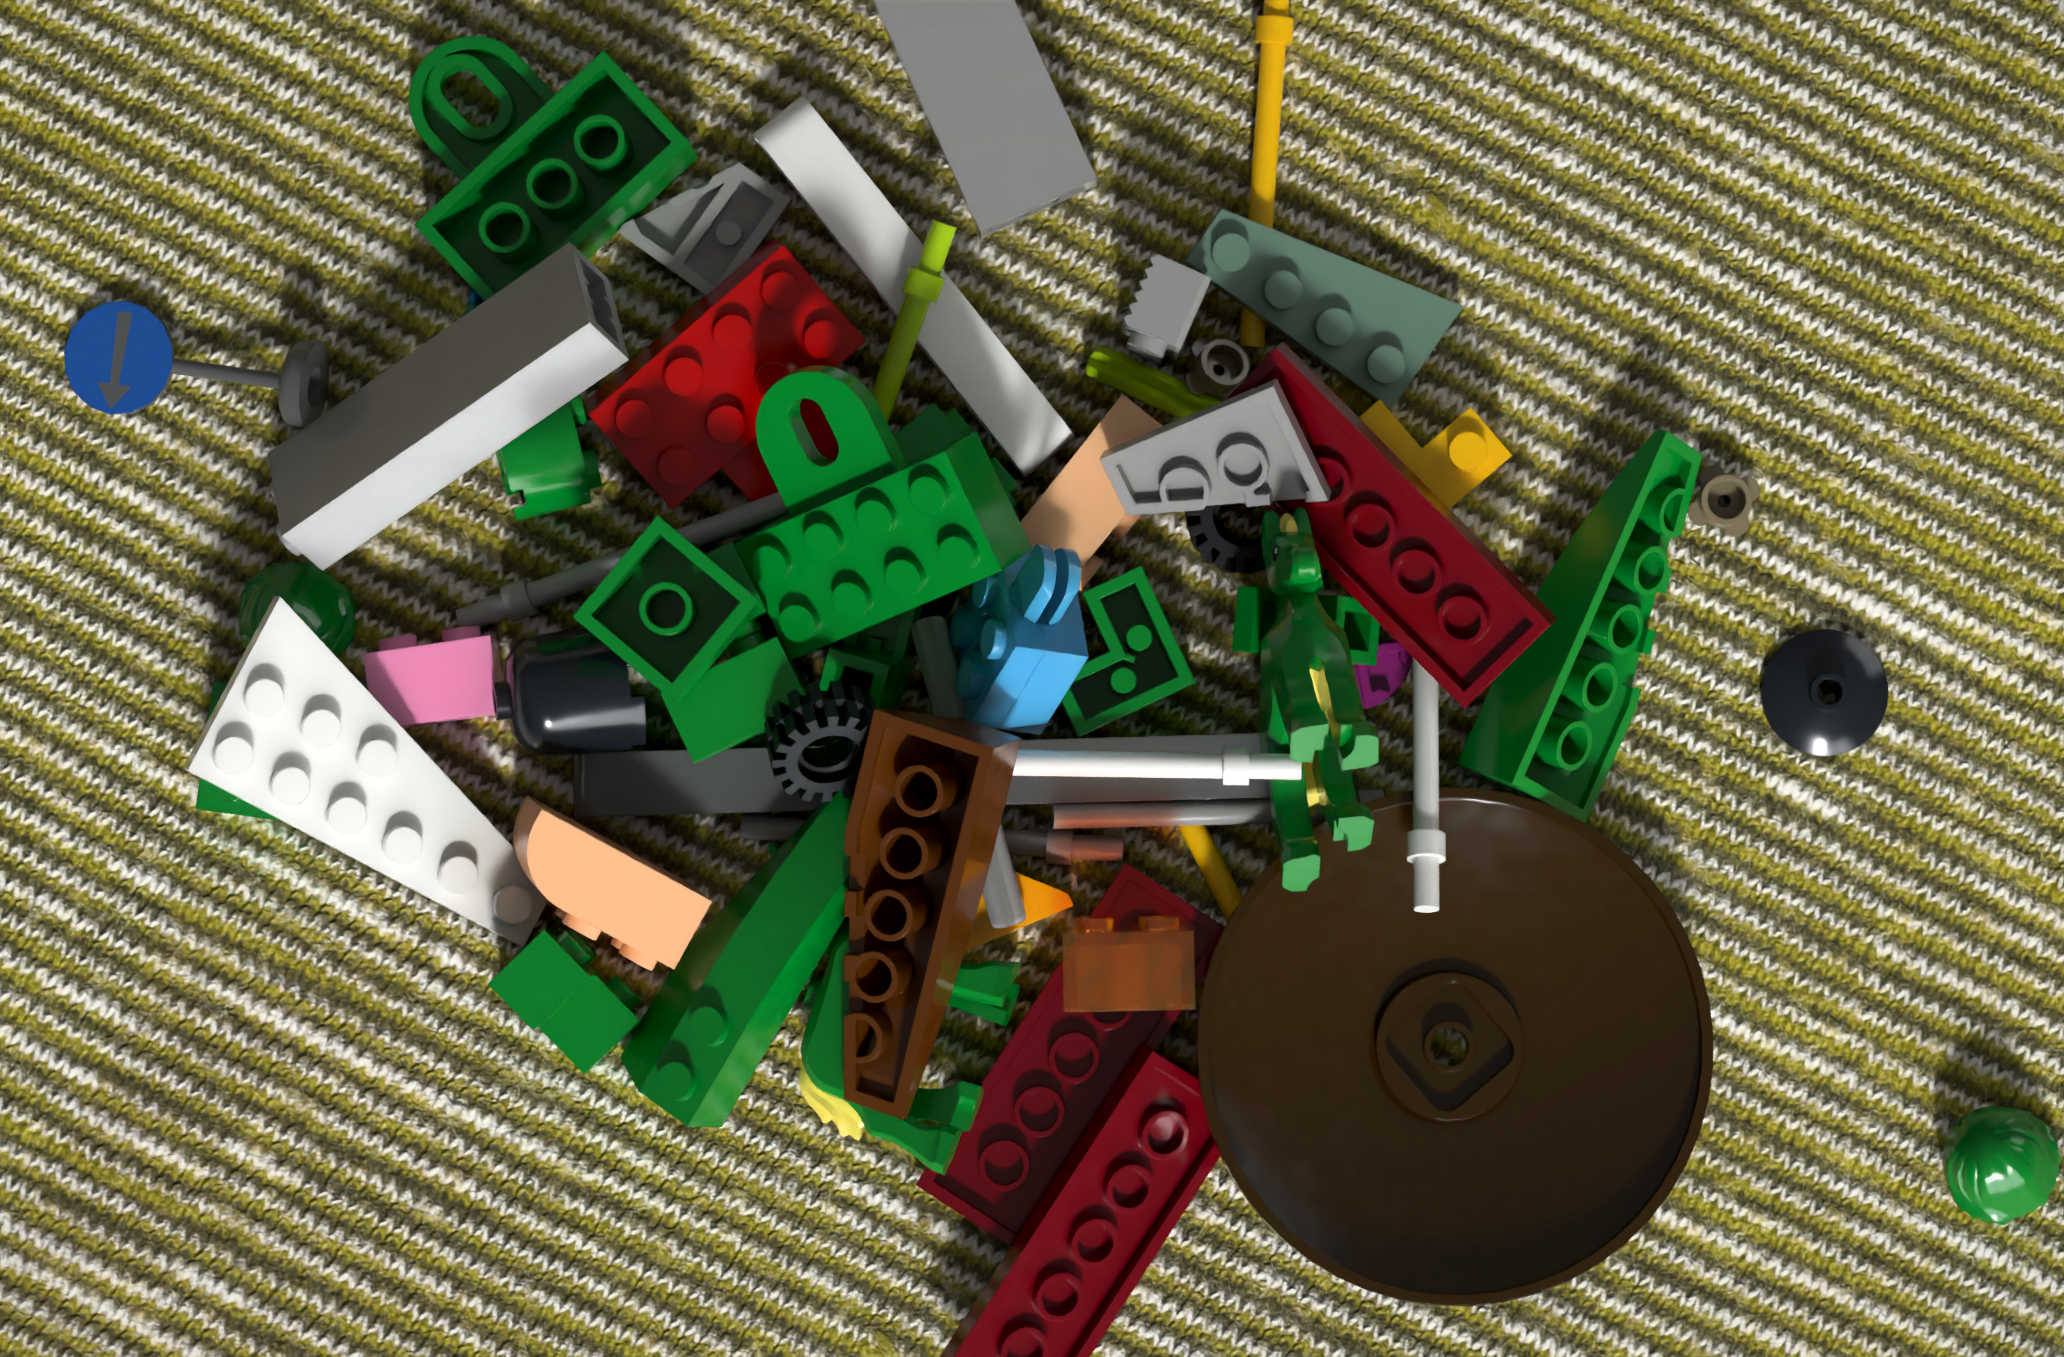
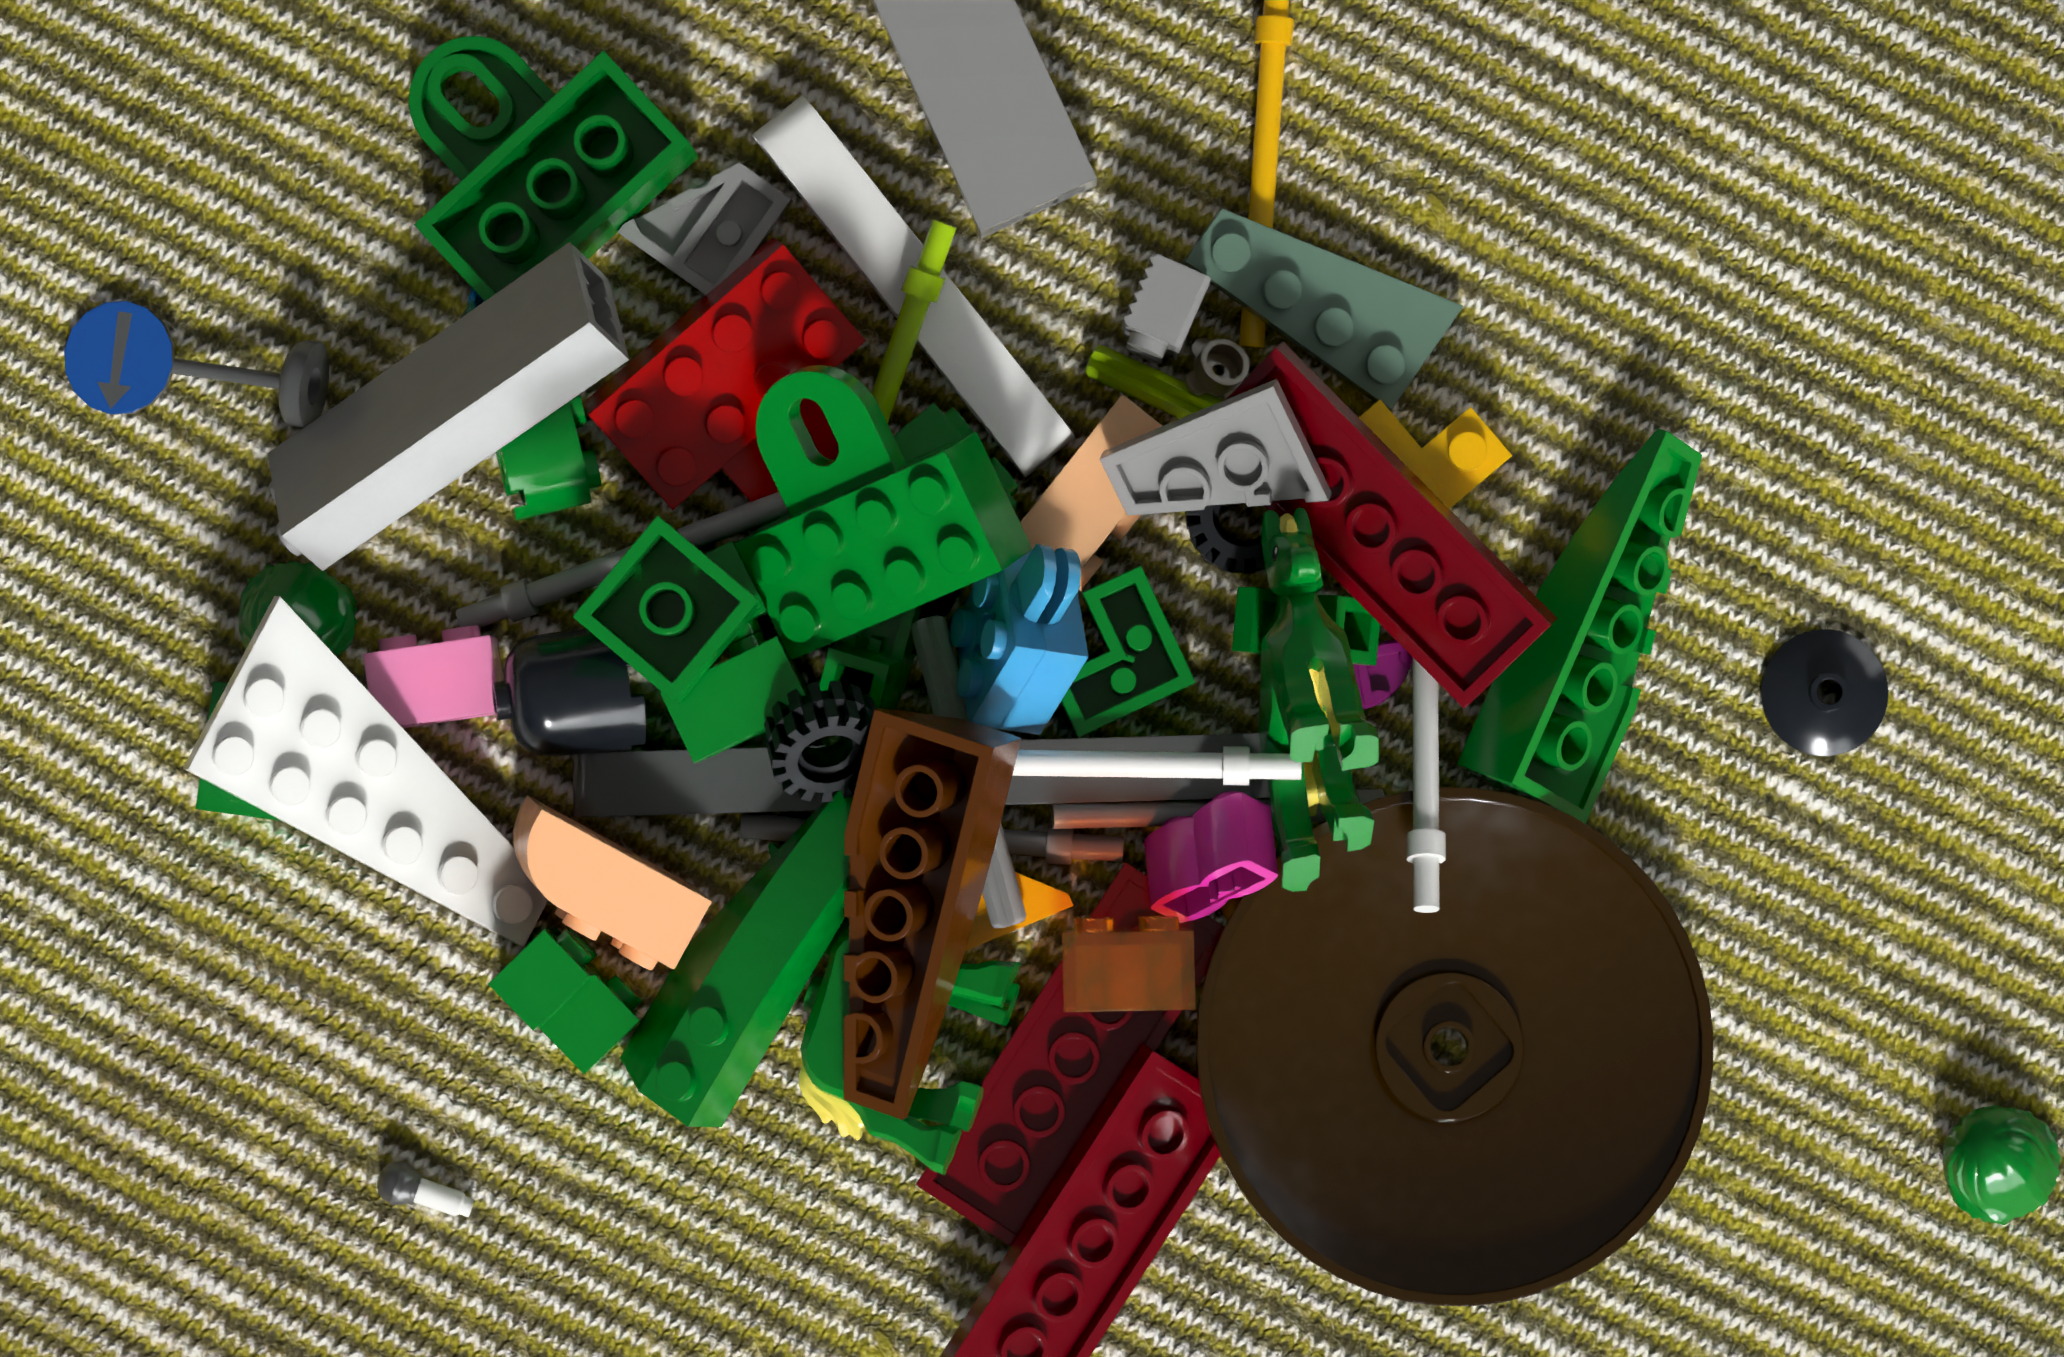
dark tan plate [1688,465,1760,537] -> none
none -> piece [377,1161,475,1217]
none -> dark pink brick [1144,791,1278,923]

